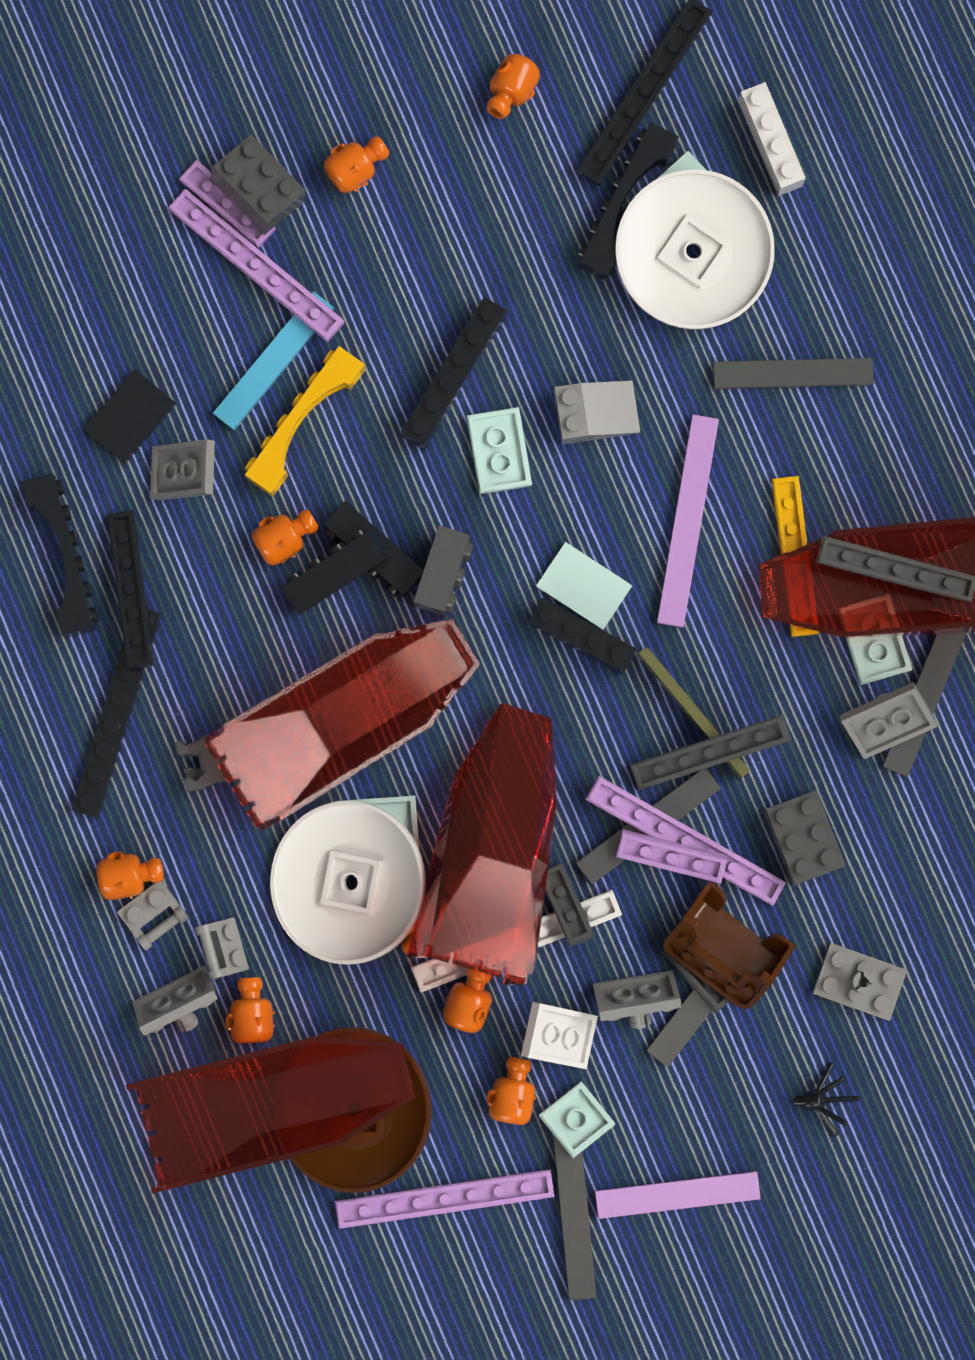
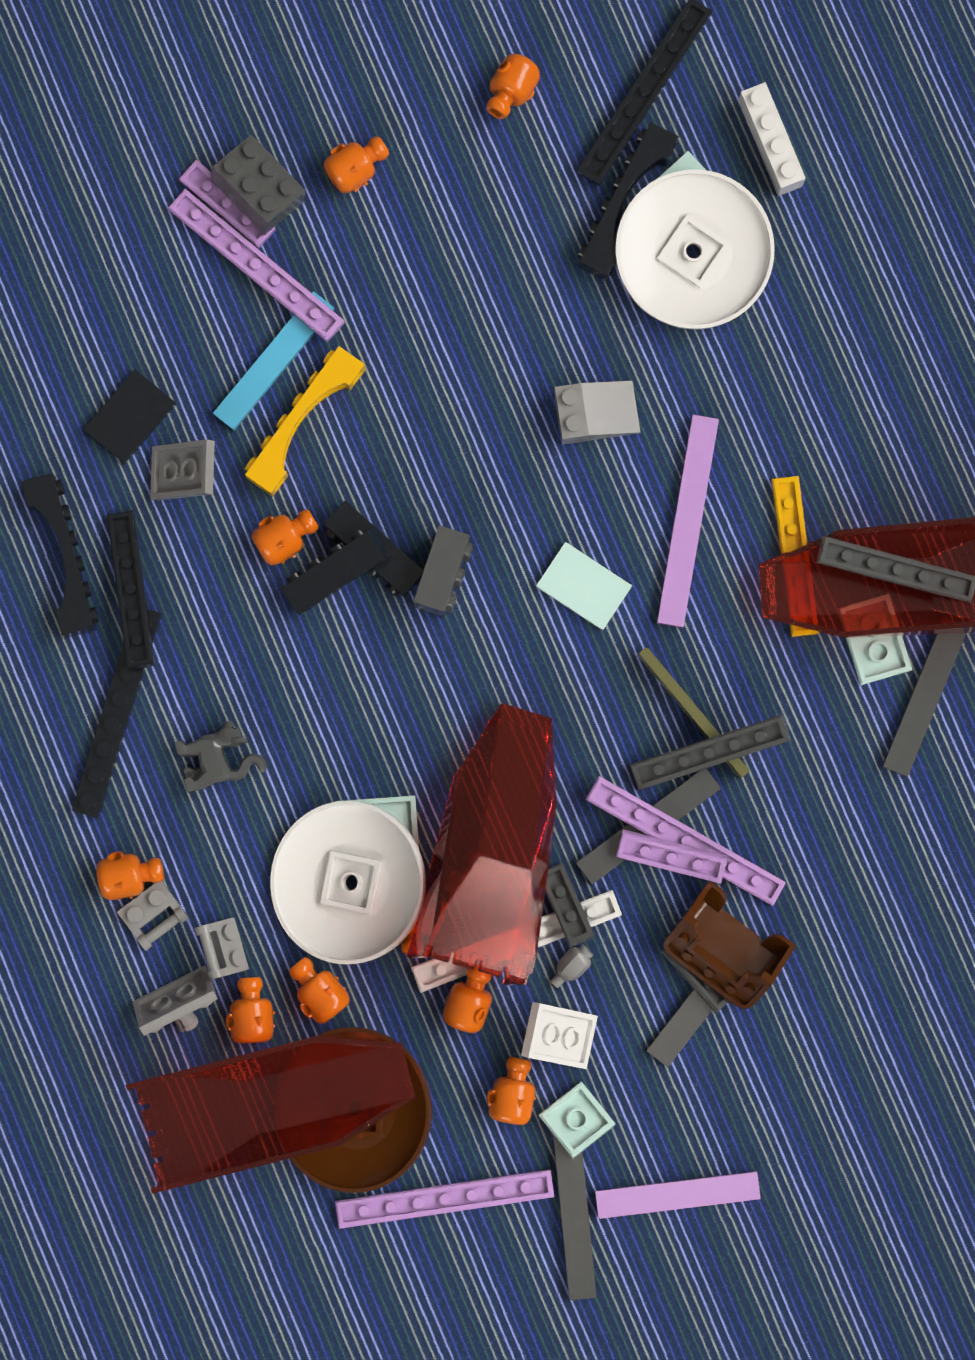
clear red windscreen [204,619,480,831] -> none
black arch [401,297,507,451] -> none
light aqua tile [467,407,532,495] -> none
black brick [529,597,637,675] -> none
light grey plate [593,970,682,1029] -> none
dark grey tile [713,358,874,390] -> none
dark grey brick [763,790,846,886] -> none
black plant [794,1062,860,1136] -> none
light grey plate [812,943,907,1021] -> none
light grey plate [840,682,938,759] -> none
none -> orange piece [289,957,350,1024]
none -> light grey plant [551,944,593,988]

